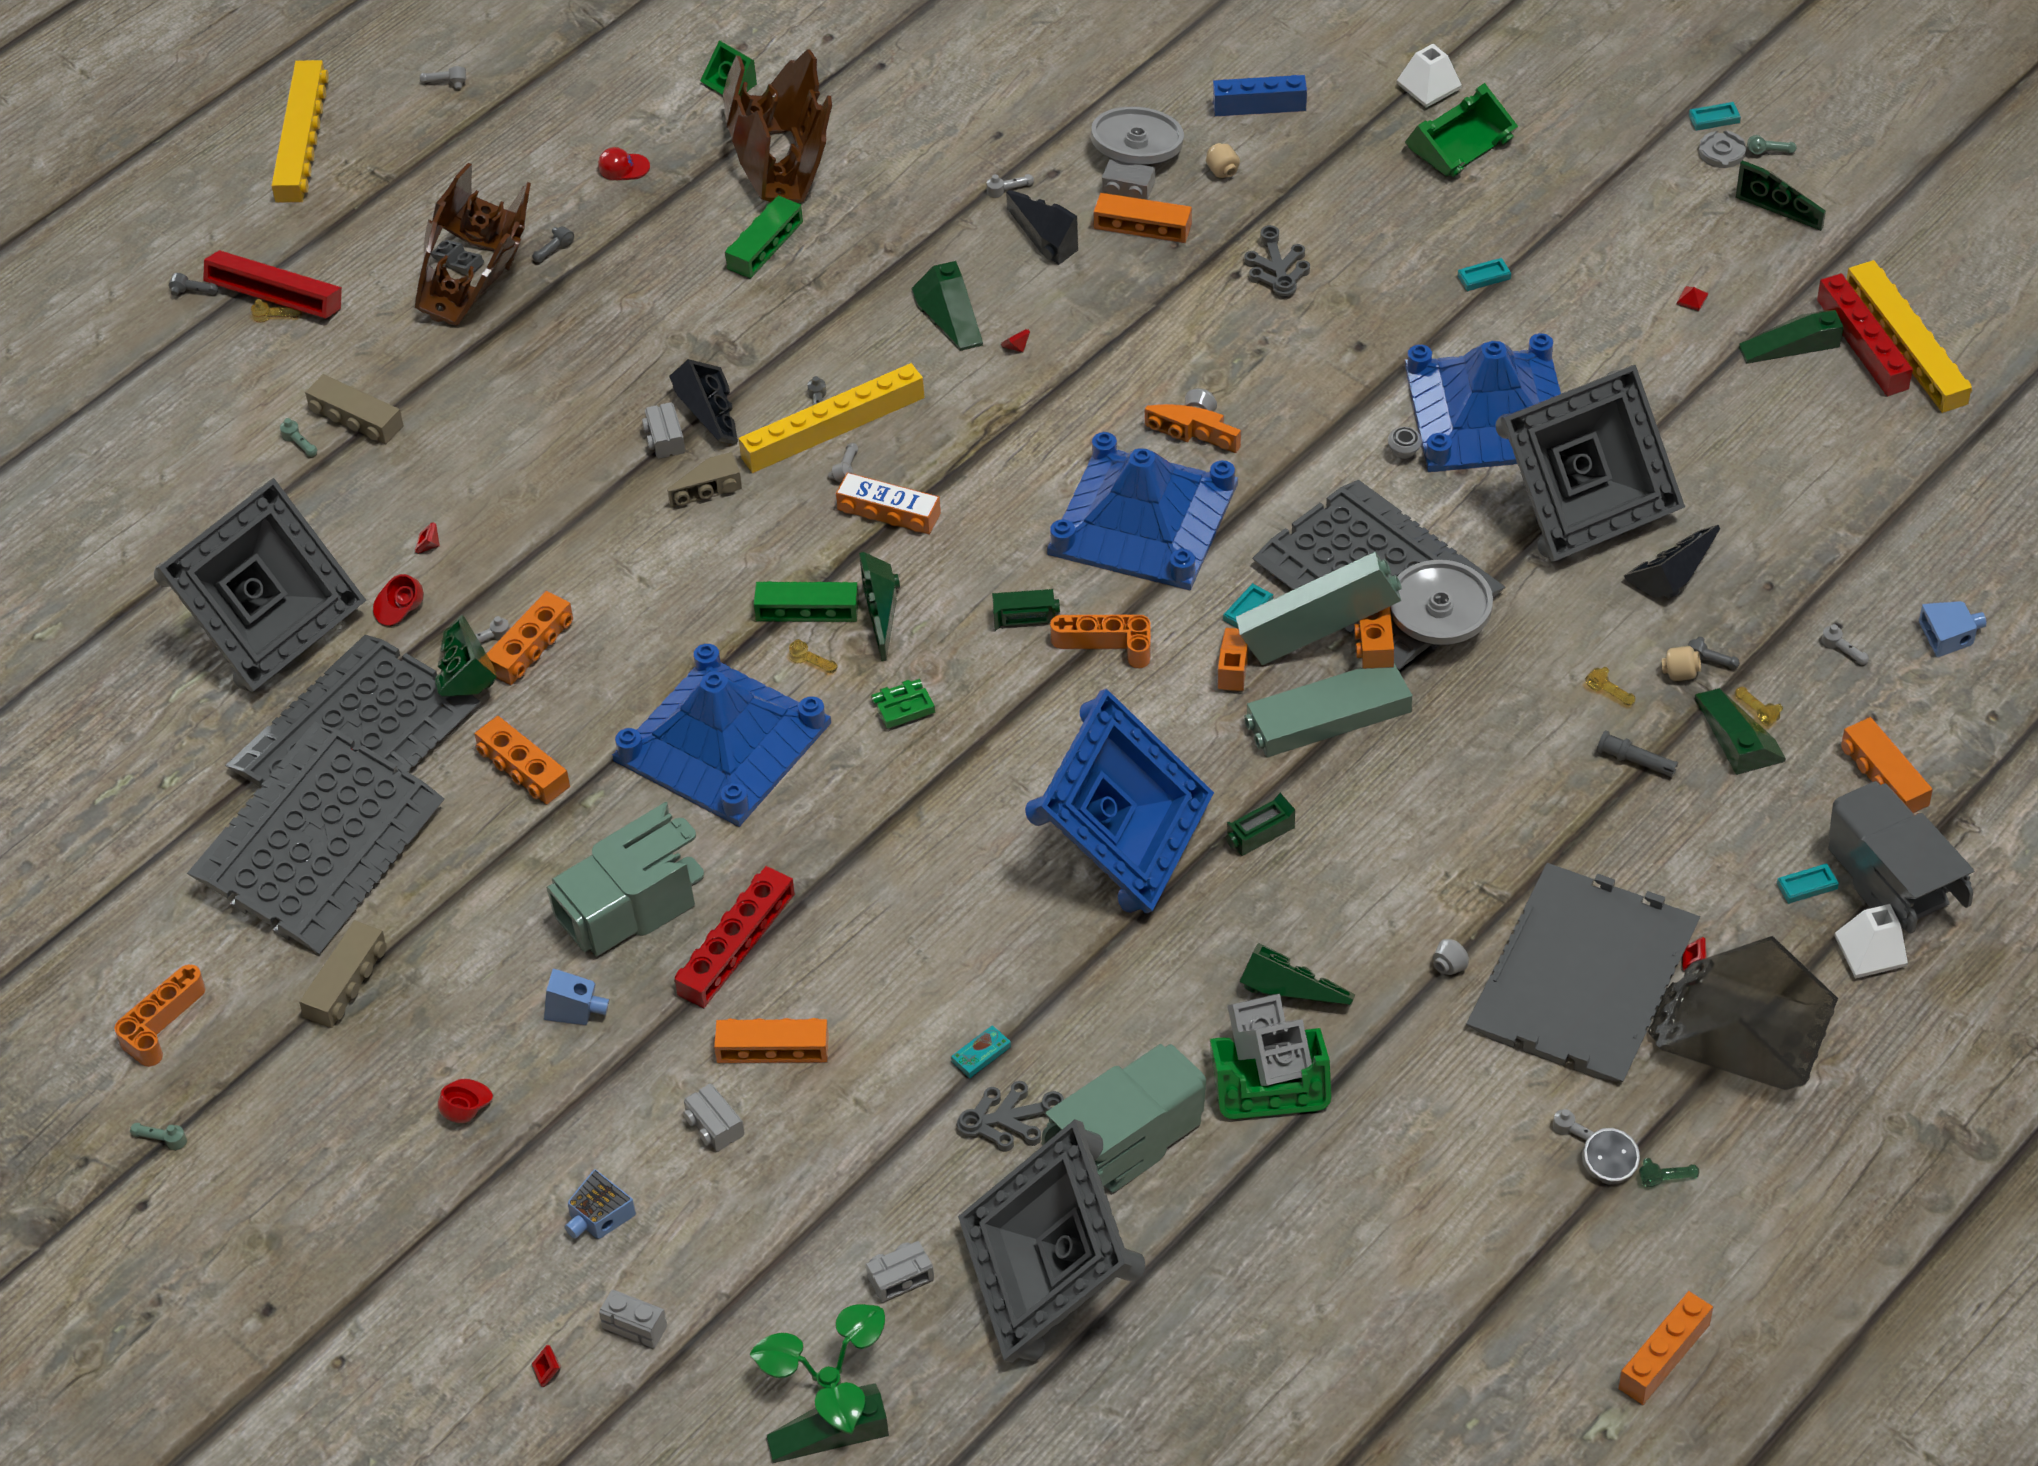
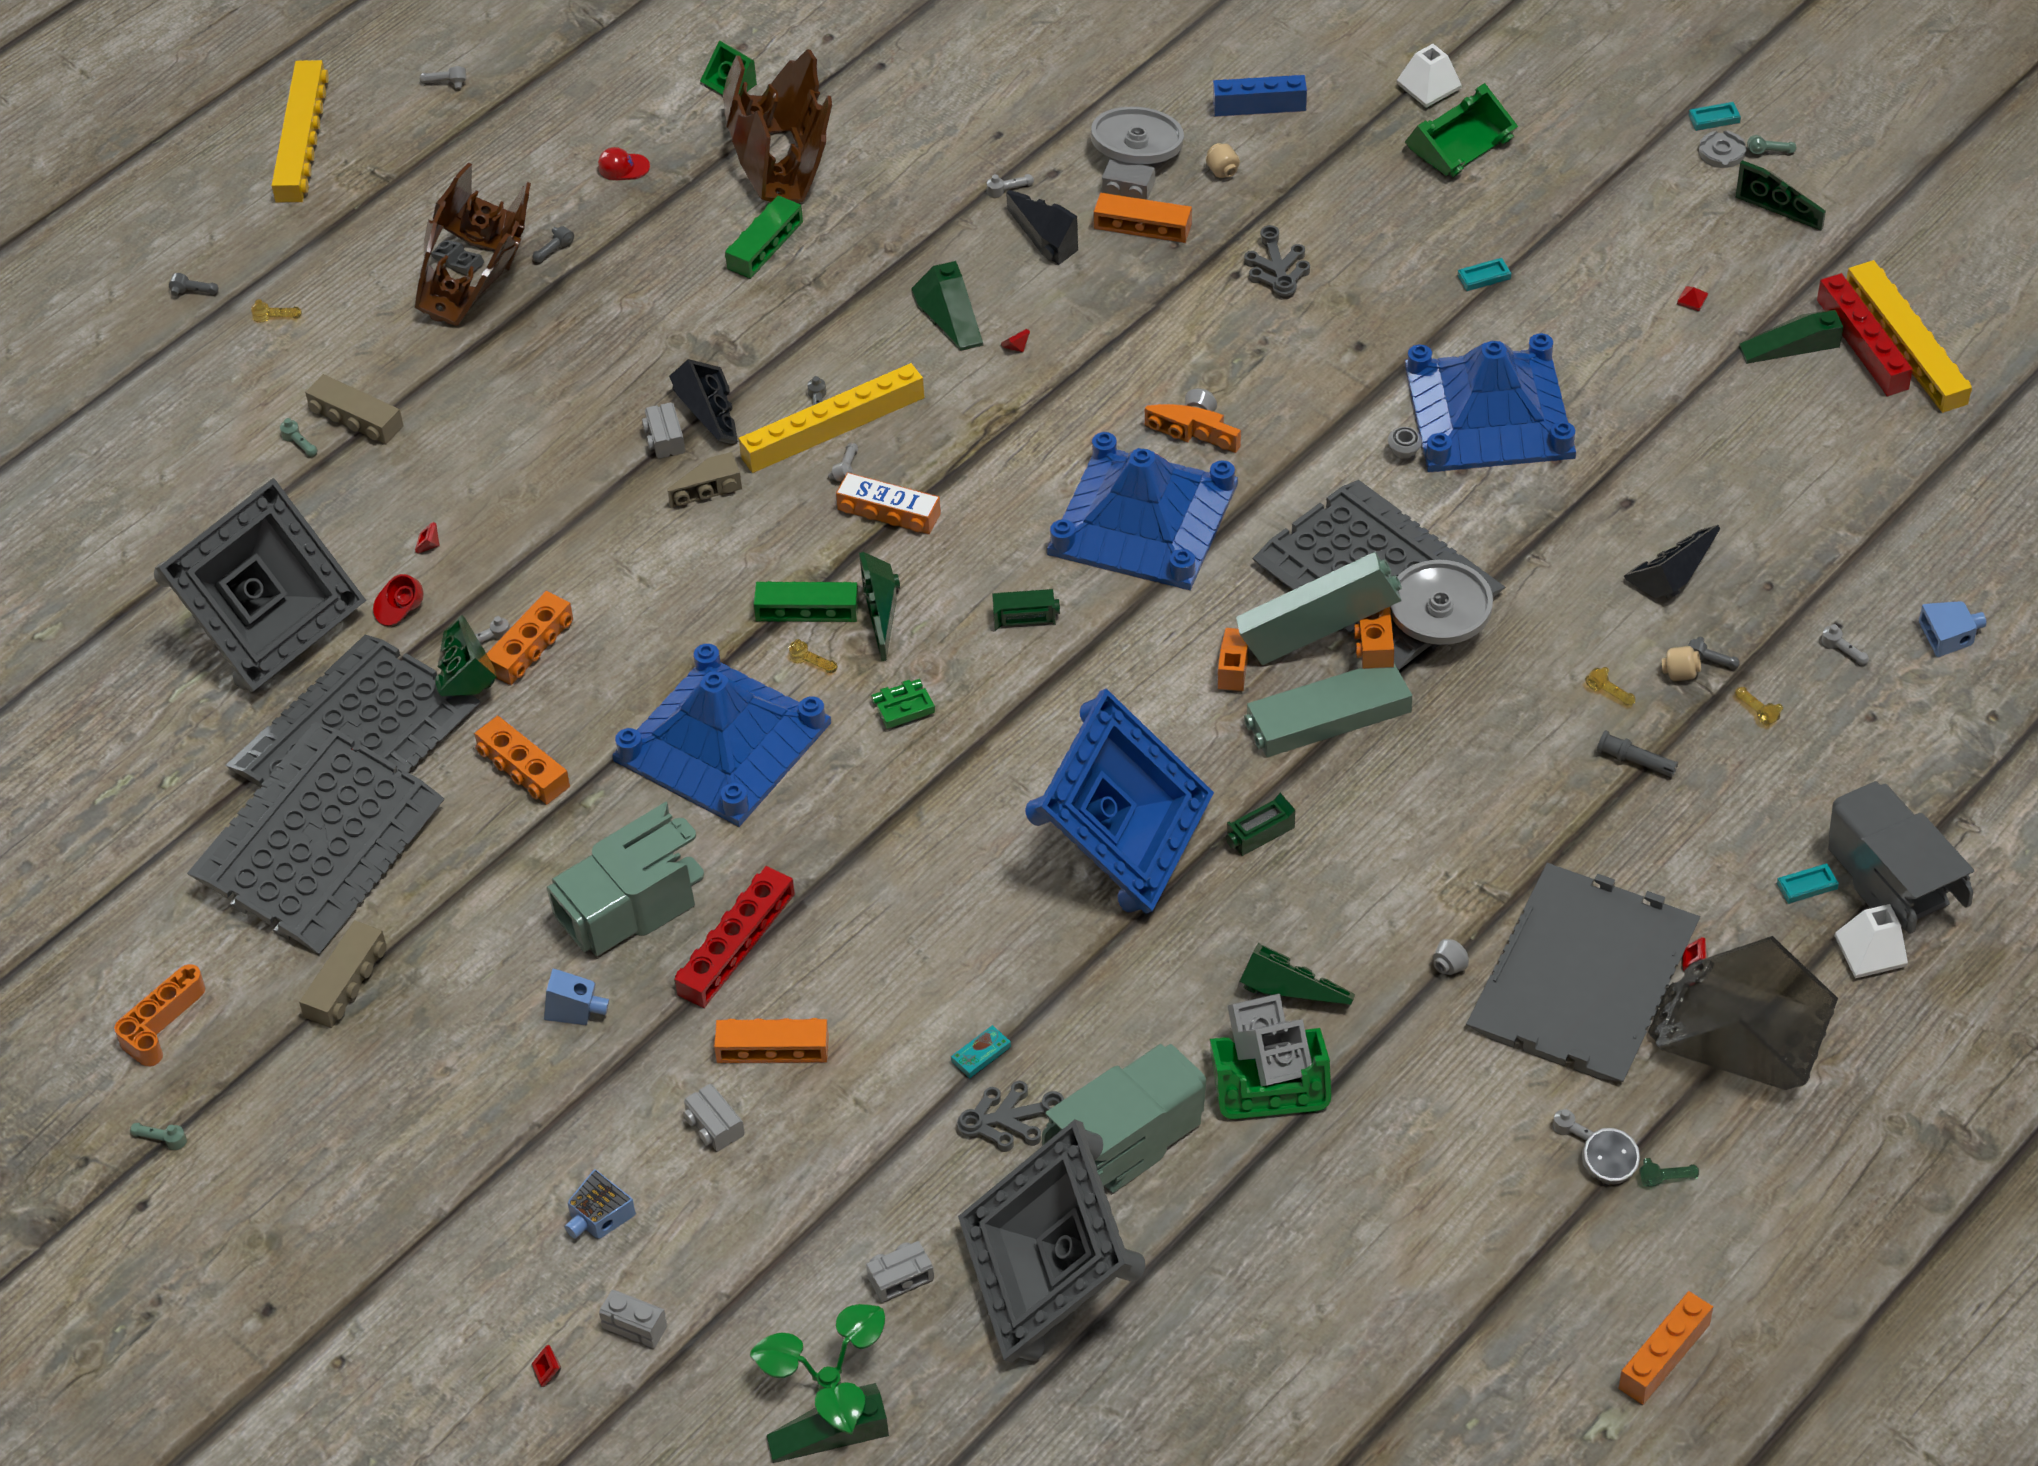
red brick [203,250,342,318] -> none
red cap [438,1079,493,1124] -> none
orange beam [1050,615,1151,668] -> none
teal tile [1223,583,1273,629] -> none
dark grey piece [1496,365,1685,561] -> none
dark green wedge [1695,688,1786,775] -> none
orange brick [1841,717,1933,813] -> none

